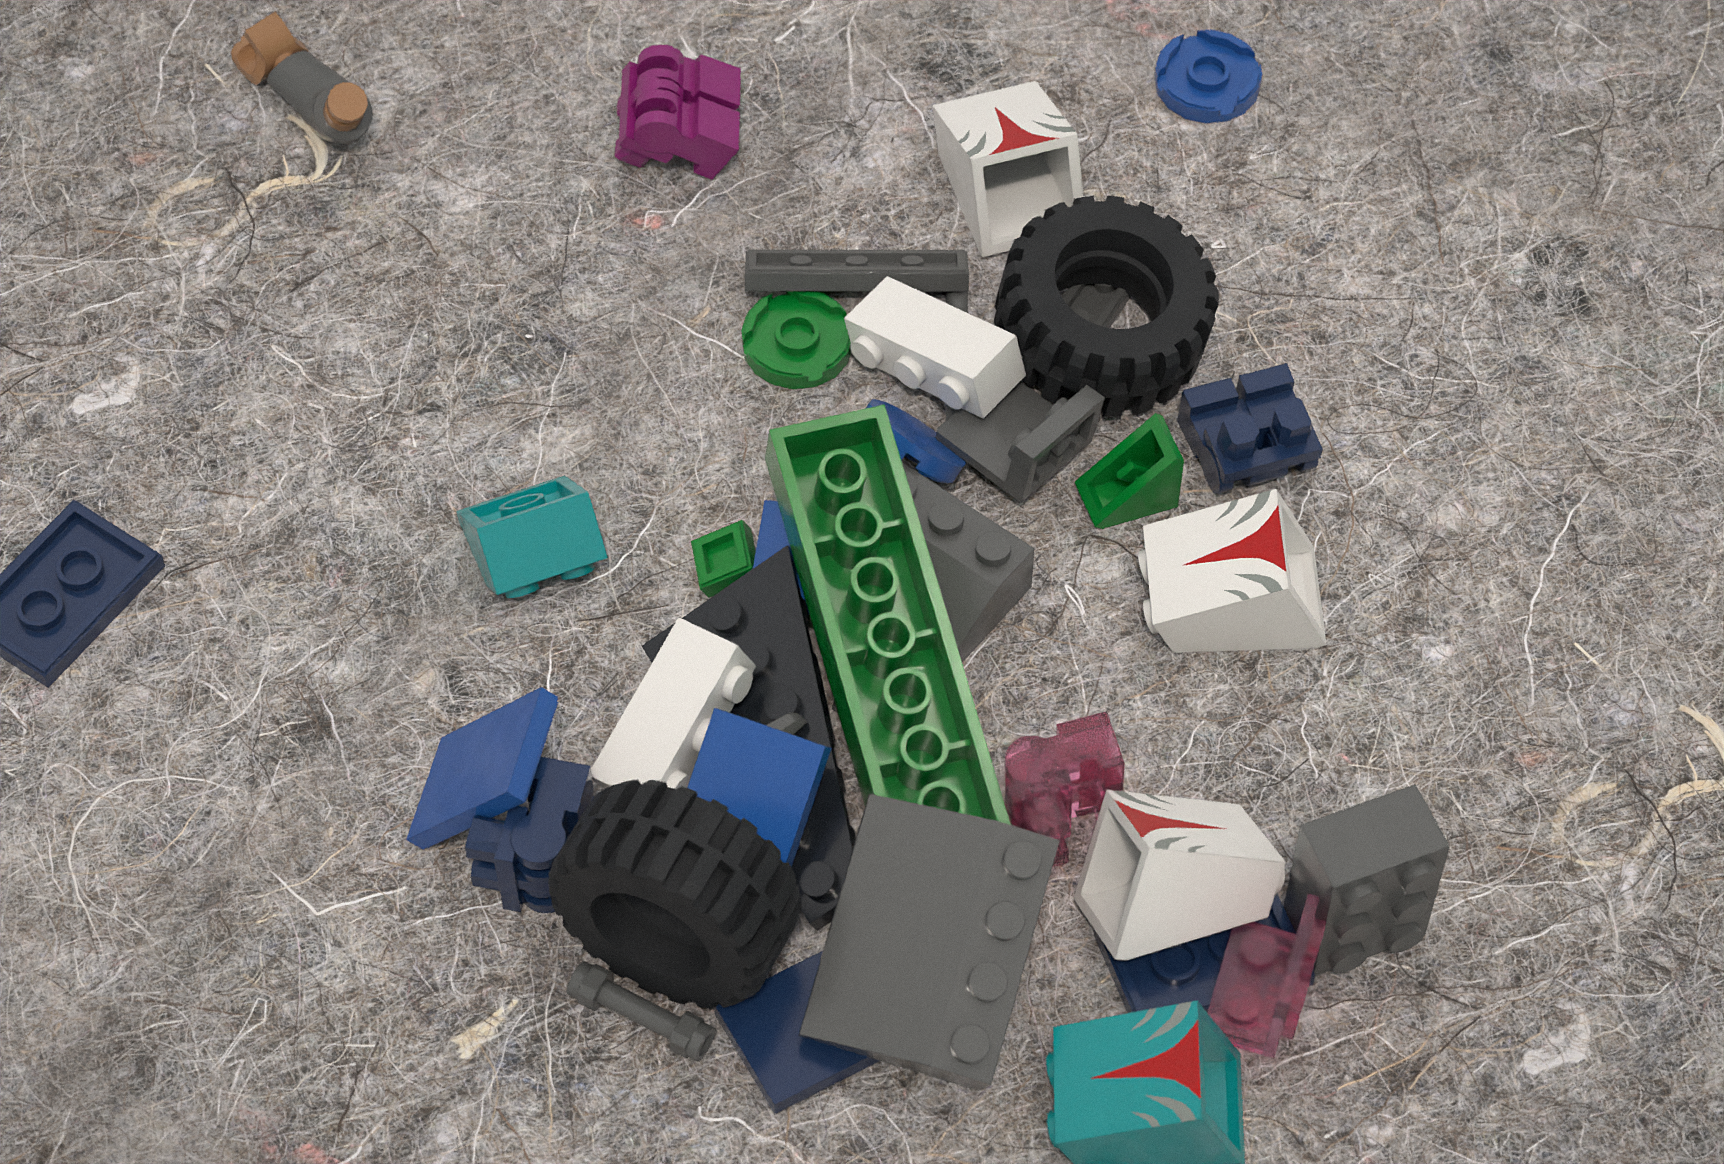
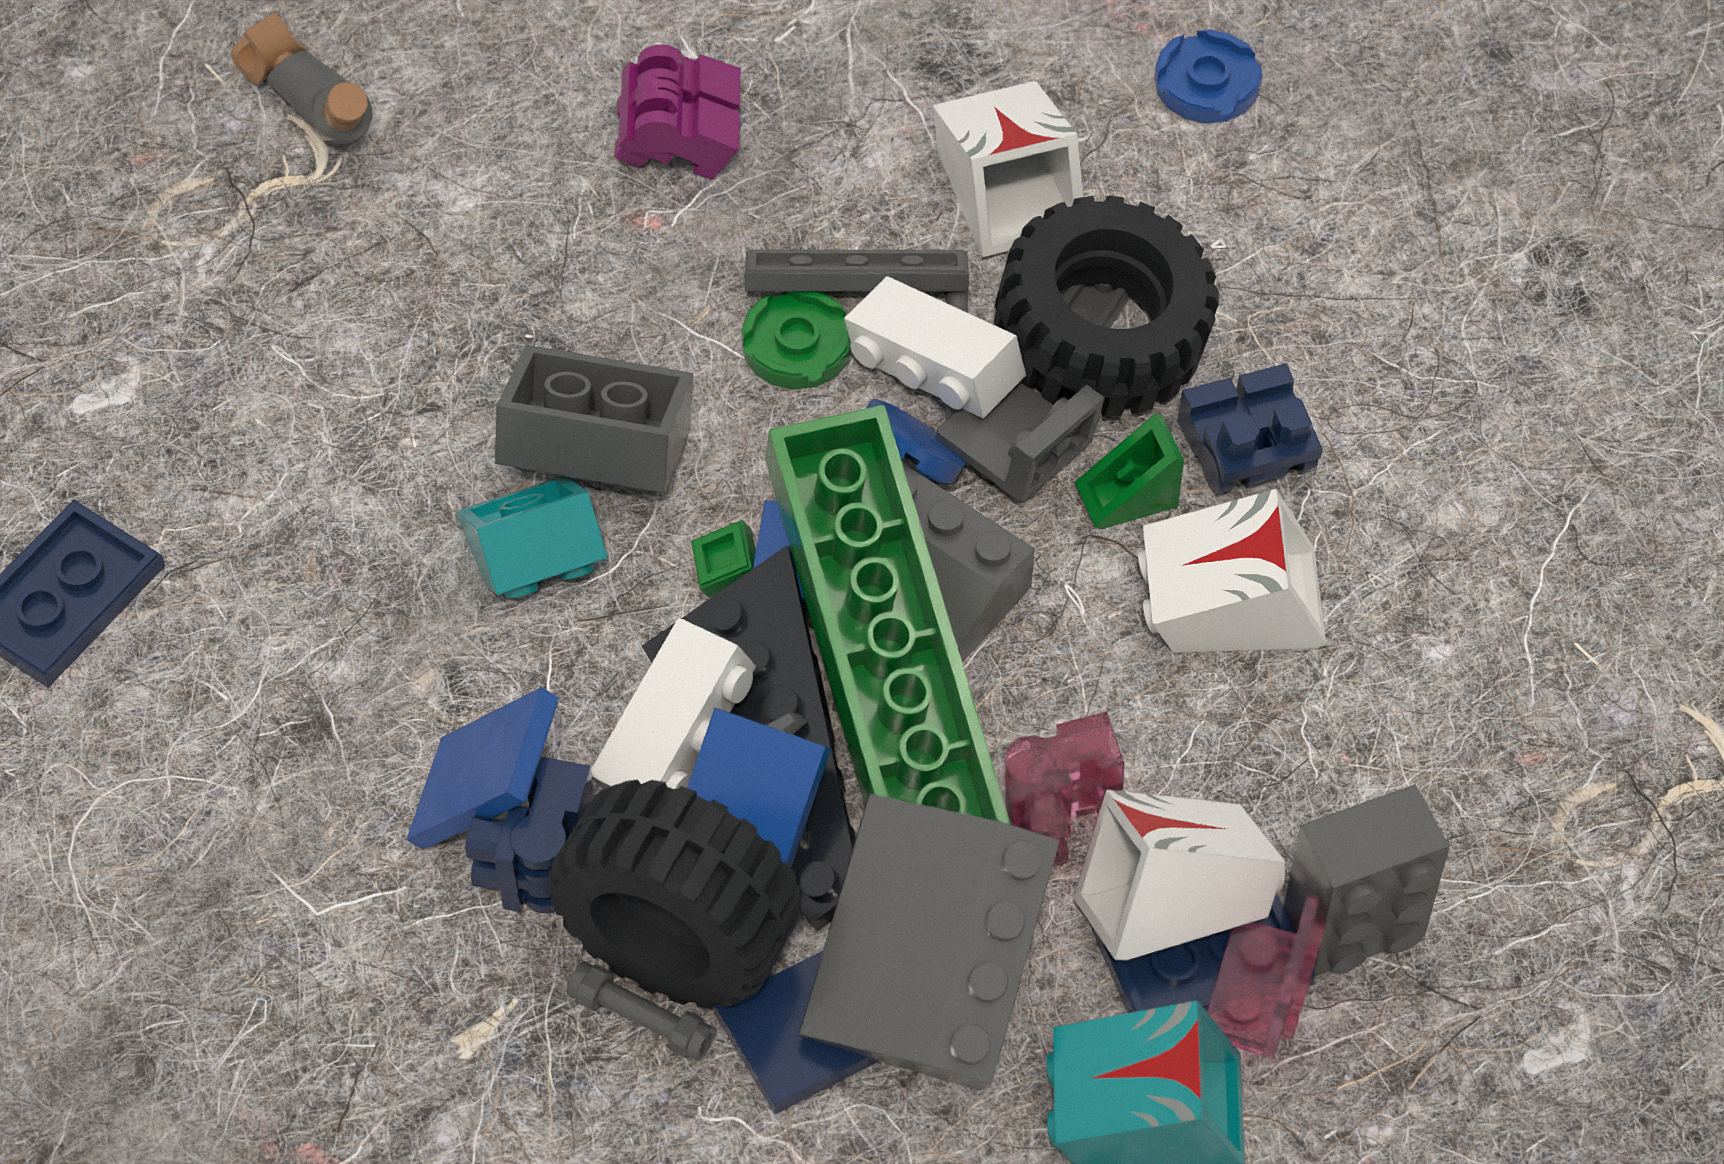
none -> dark grey brick [495,345,694,493]

